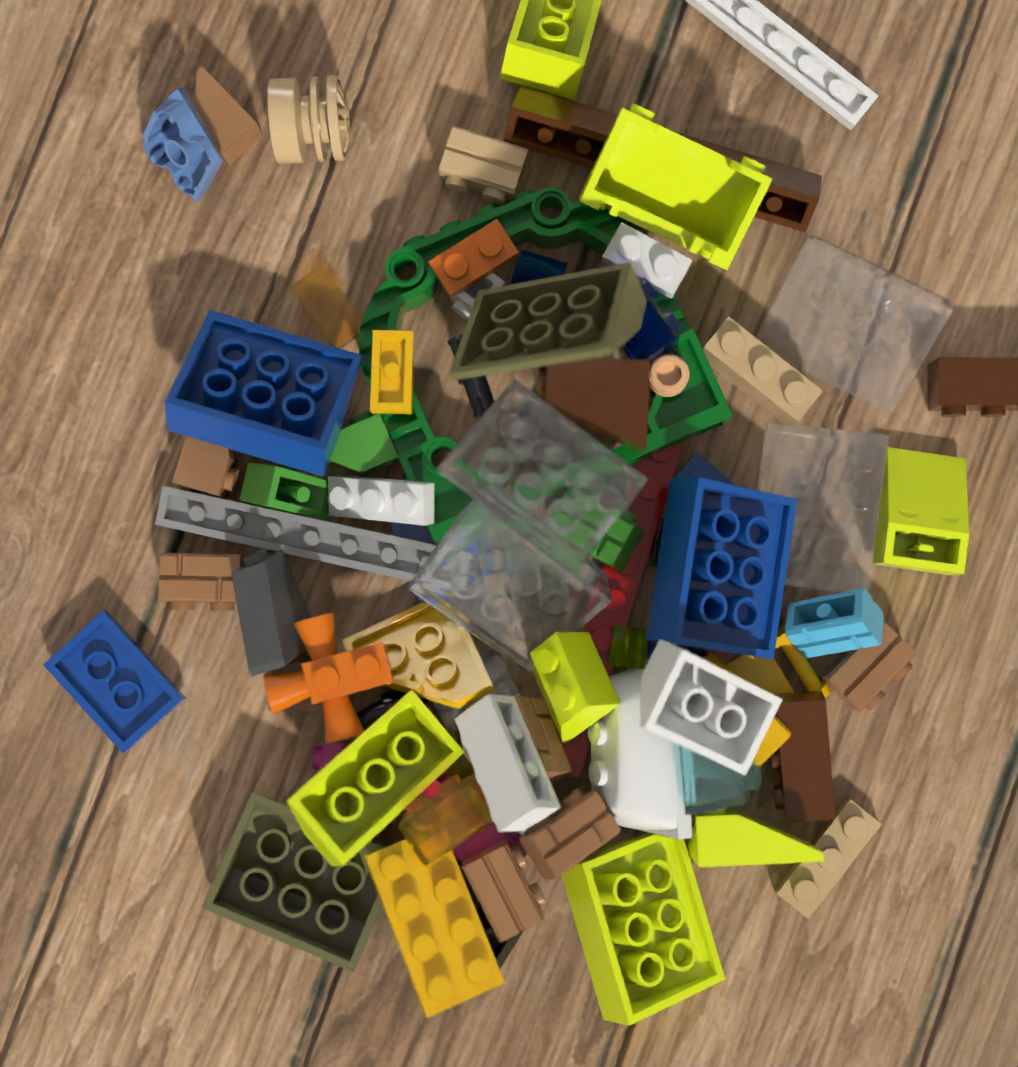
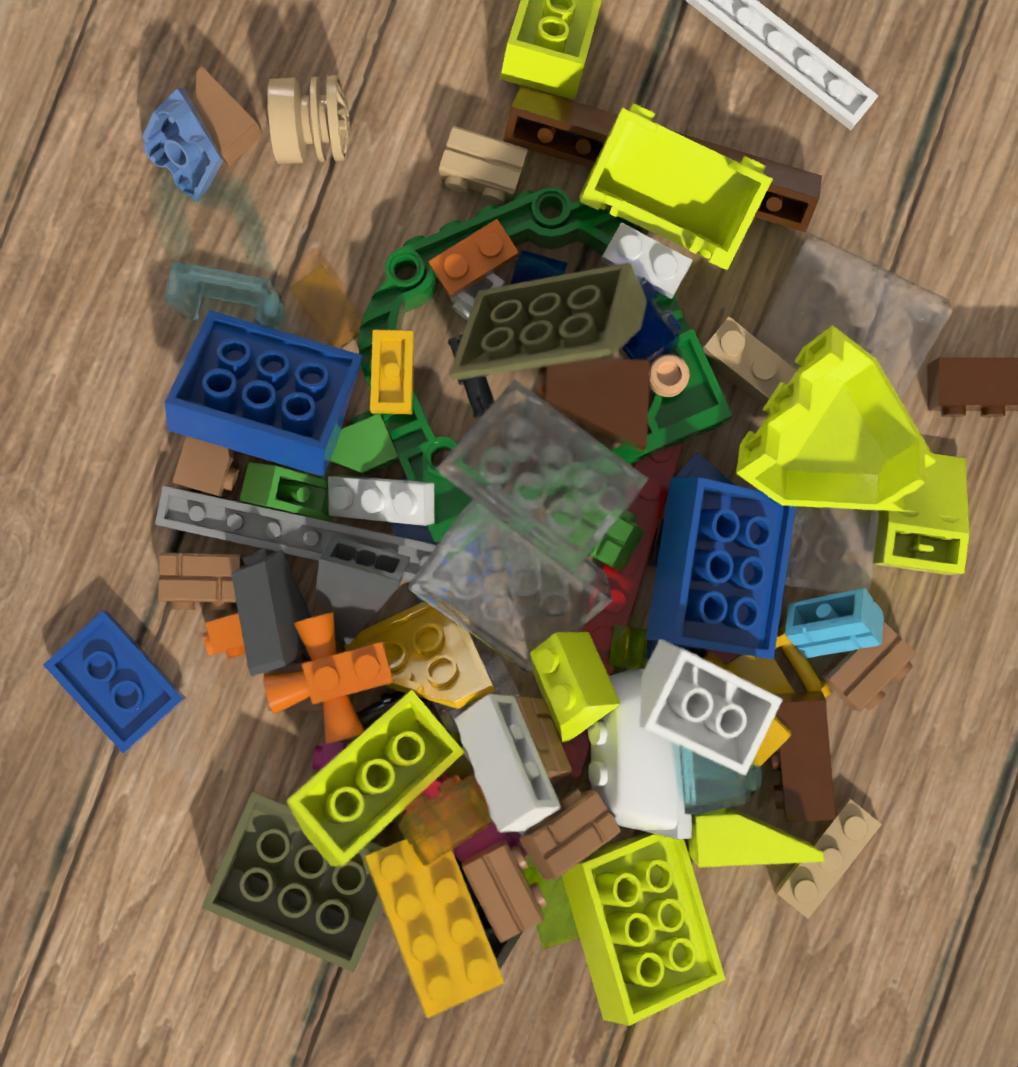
none -> clear light blue panel [164,261,285,329]
none -> orange brick [203,613,246,659]
none -> dark grey slope [312,536,411,645]
none -> clear neon green tile [522,865,580,949]
none -> neon yellow panel [736,325,937,511]

